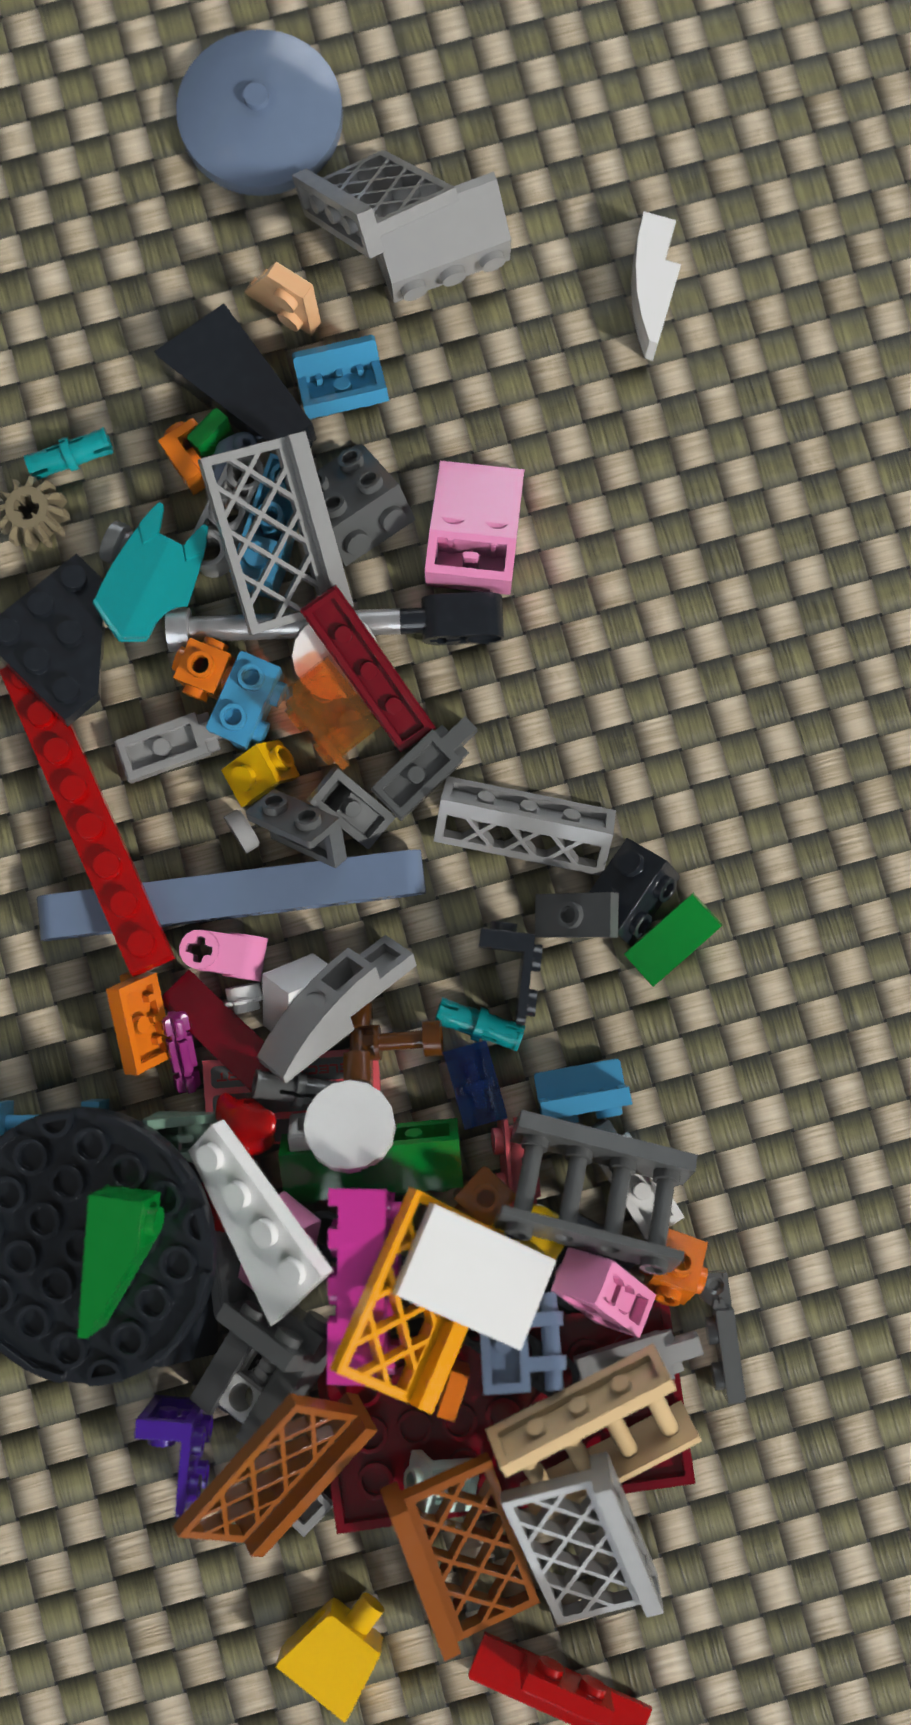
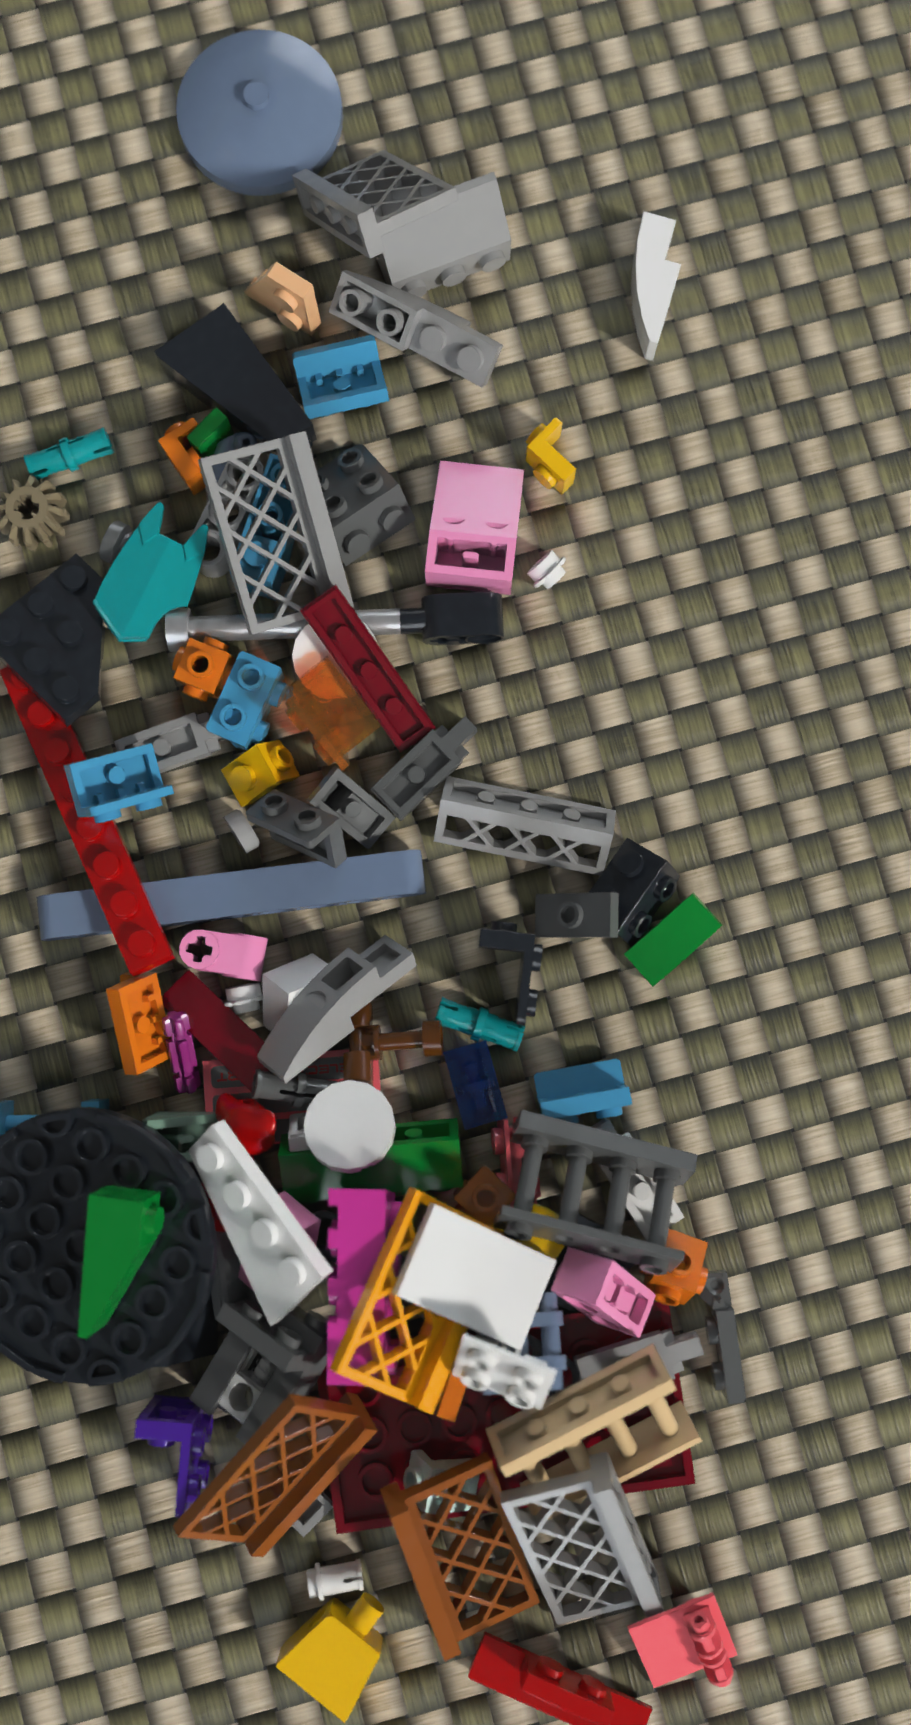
none -> dark azure bracket [64,743,174,823]
none -> white pin [307,1559,364,1602]
none -> light grey slope [328,270,503,387]
none -> white hinge [452,1334,558,1410]
none -> yellow bracket [525,417,576,495]
none -> white plate [527,550,566,590]
none -> coral hinge [627,1592,738,1688]

